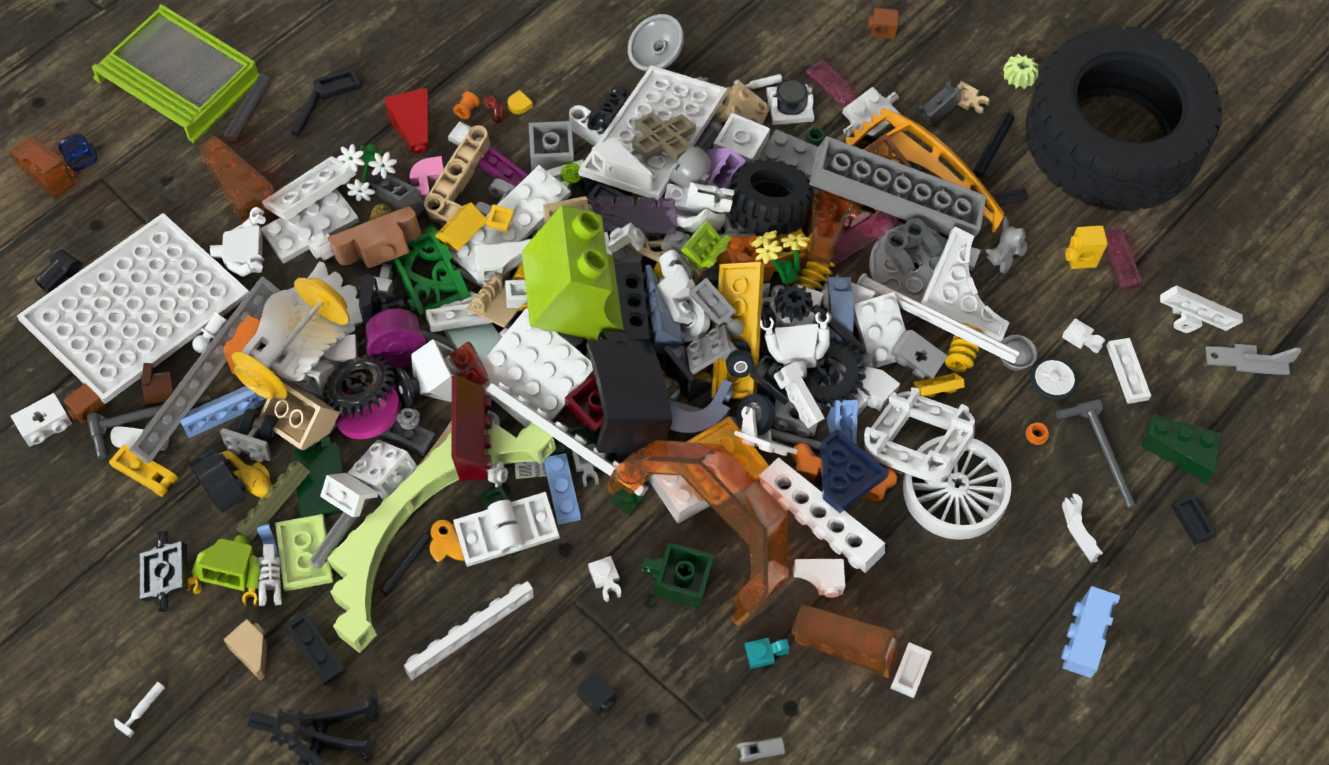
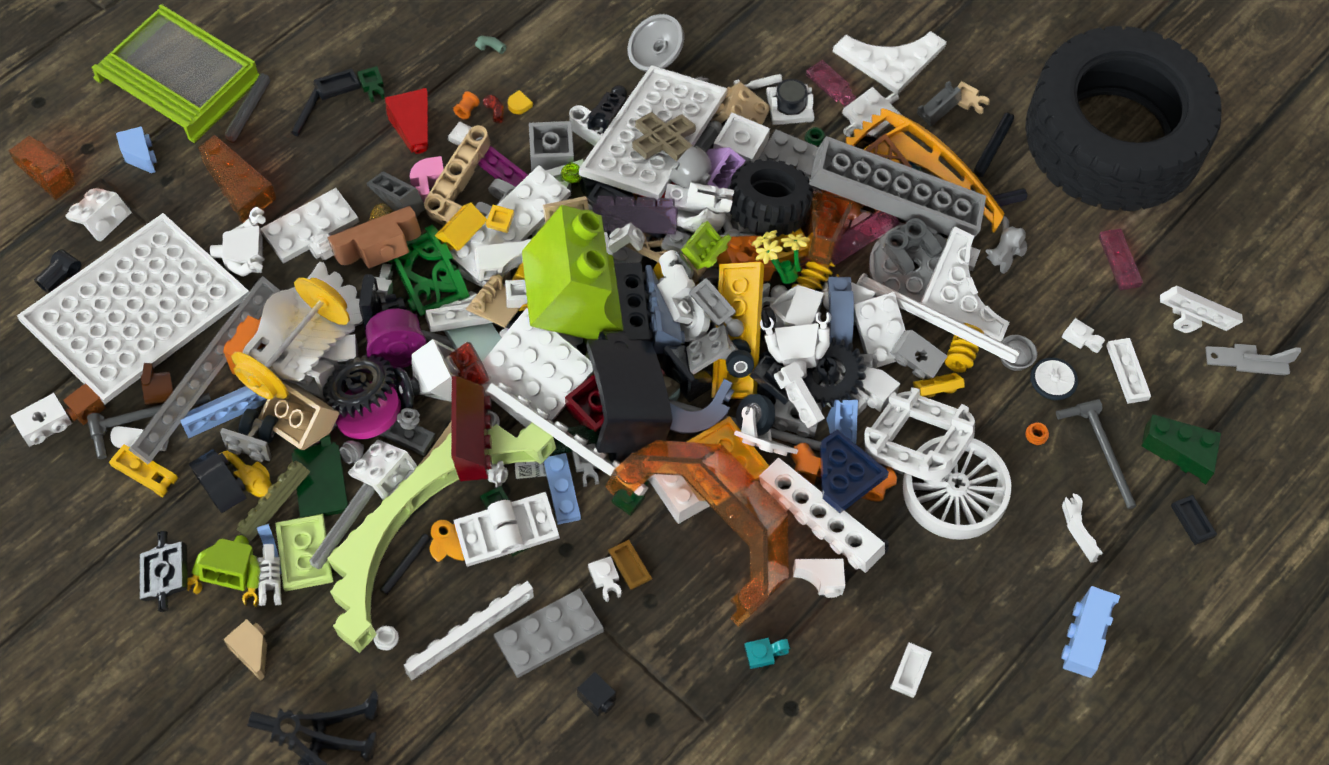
clear blue piece [58,133,97,171] -> none
white piece [114,682,165,738] -> none
white pin [192,312,227,353] -> none
white plate [262,156,356,221] -> none
black plate [284,612,346,686] -> none
white panel [320,473,379,517] -> none
white plant [337,144,397,201] -> none
white slope [592,137,653,191] -> none
dark green hinge [641,543,715,609] -> none
light grey bar [737,737,785,763] -> none
black gear [774,283,813,322] -> none
clear orange wedge [792,604,899,678] -> none
black bar [811,304,866,355] -> none
dark orange brick [868,8,898,39] -> none
yellowish green gear [1003,54,1039,89] -> none
yellow brick [1065,226,1107,269] -> none
none -> white bracket [66,188,132,241]
none -> light blue slope [116,126,157,173]
none -> light grey plate [340,440,364,464]
none -> dark green plate [357,66,385,102]
none -> white plate [374,626,399,650]
none -> sand green arm [475,35,507,54]
none -> light grey plate [494,589,604,678]
none -> pearl gold tile [608,540,652,590]
none -> white plate [833,31,947,94]

